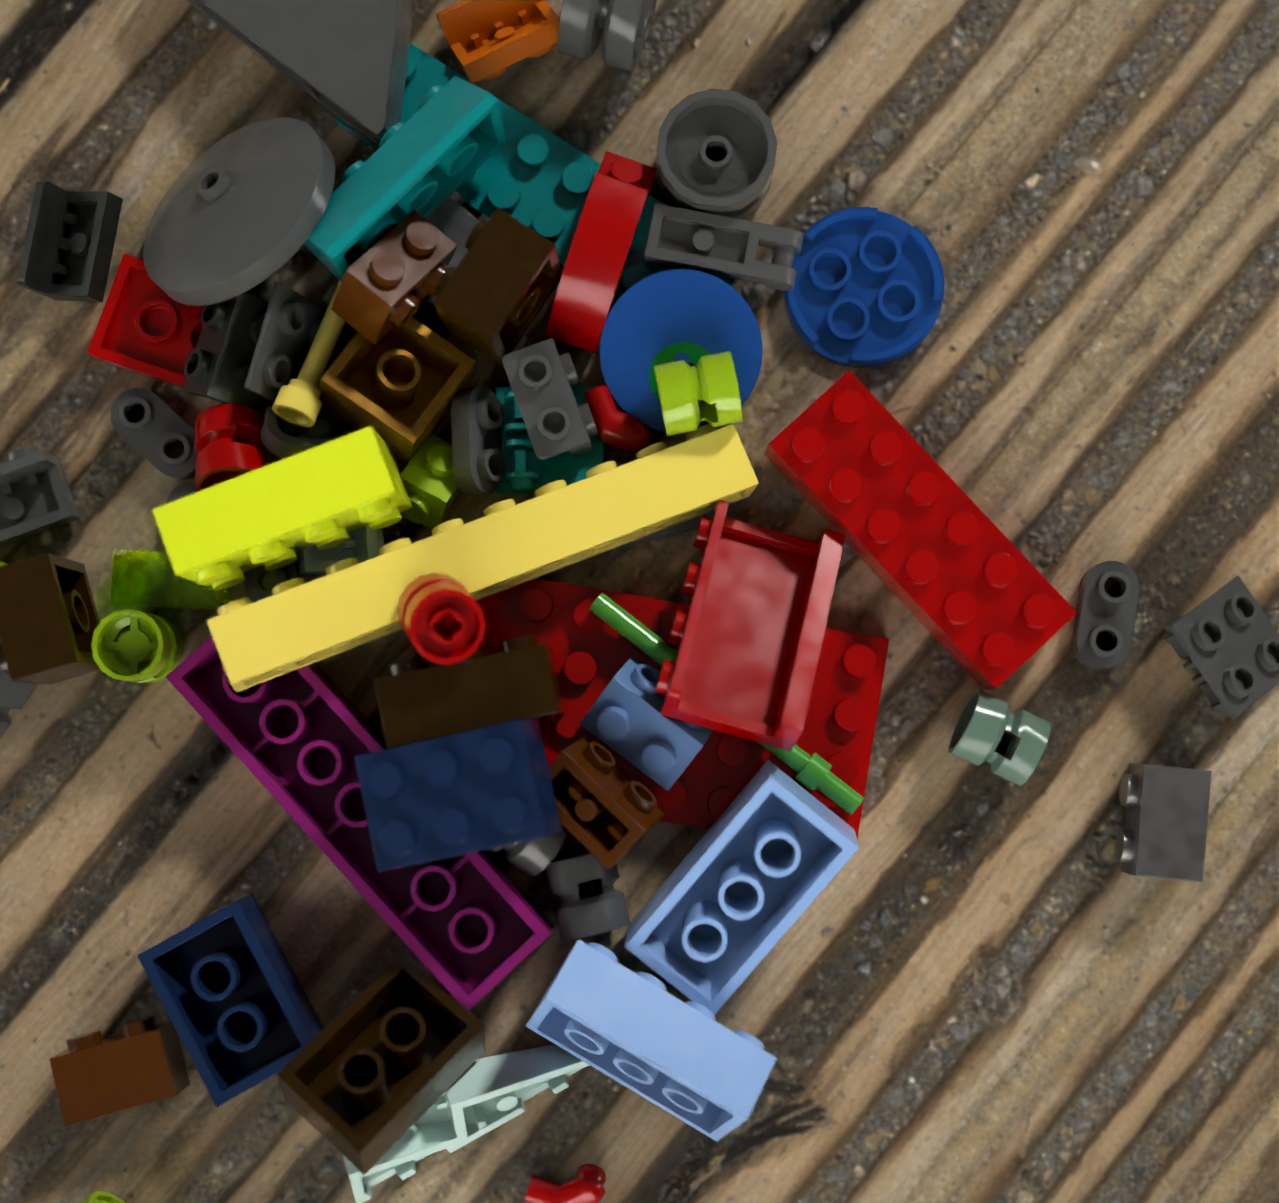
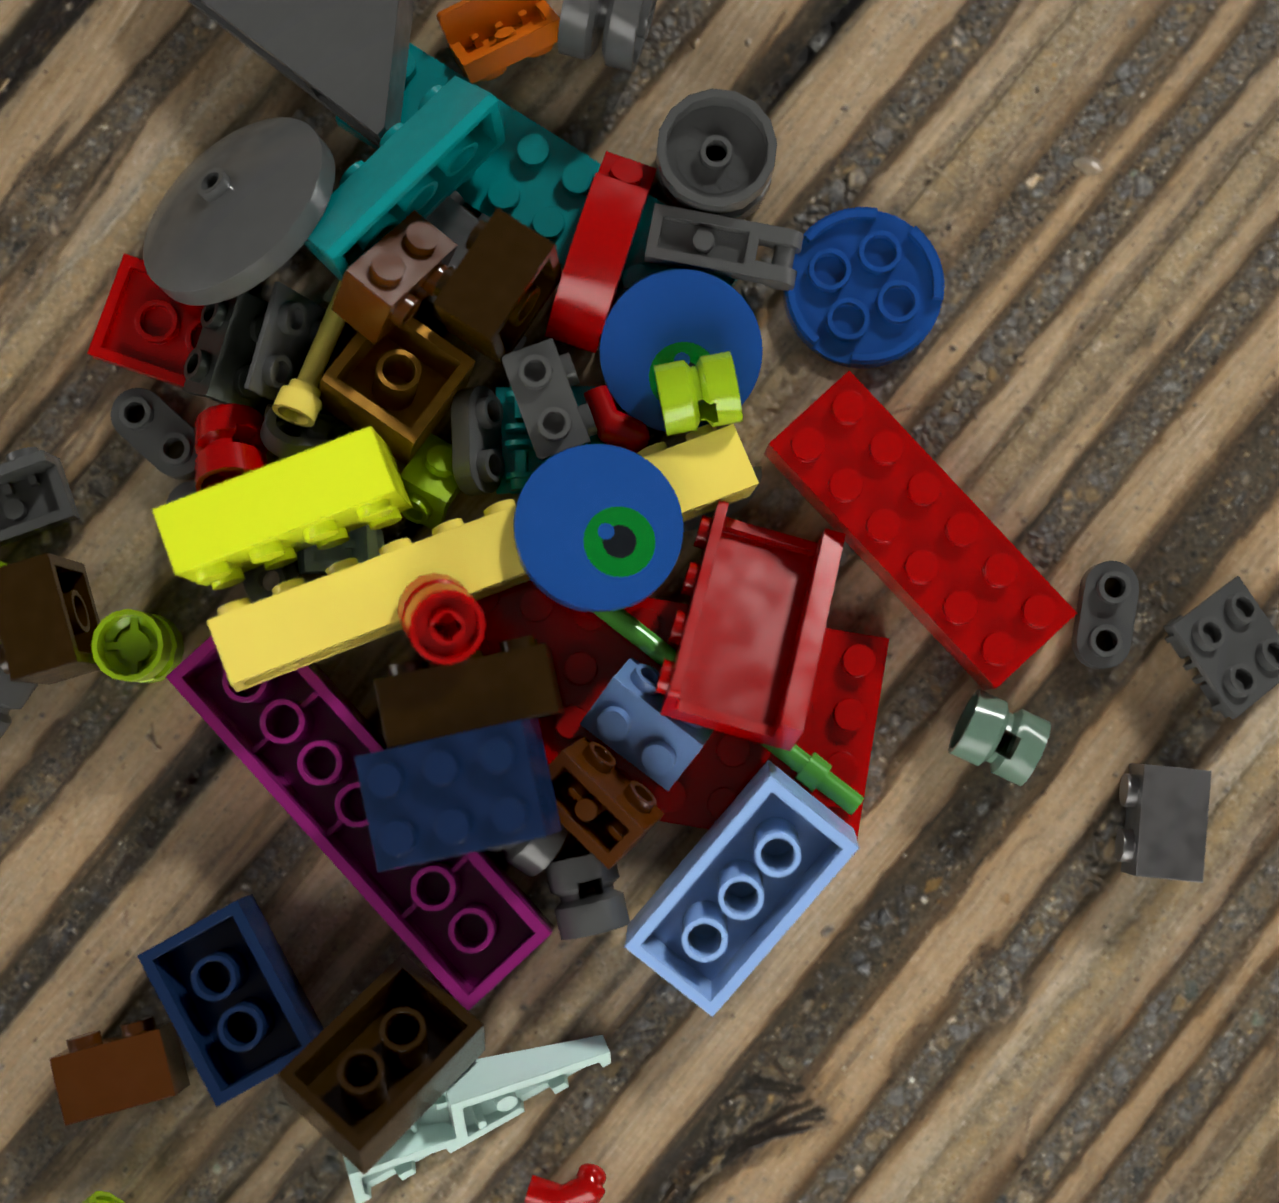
pearl dark grey bracket [17,181,123,303] -> none
clear neon green slope [111,548,228,610] -> none
light blue brick [526,939,777,1141] -> none
none -> blue tile [513,444,684,613]

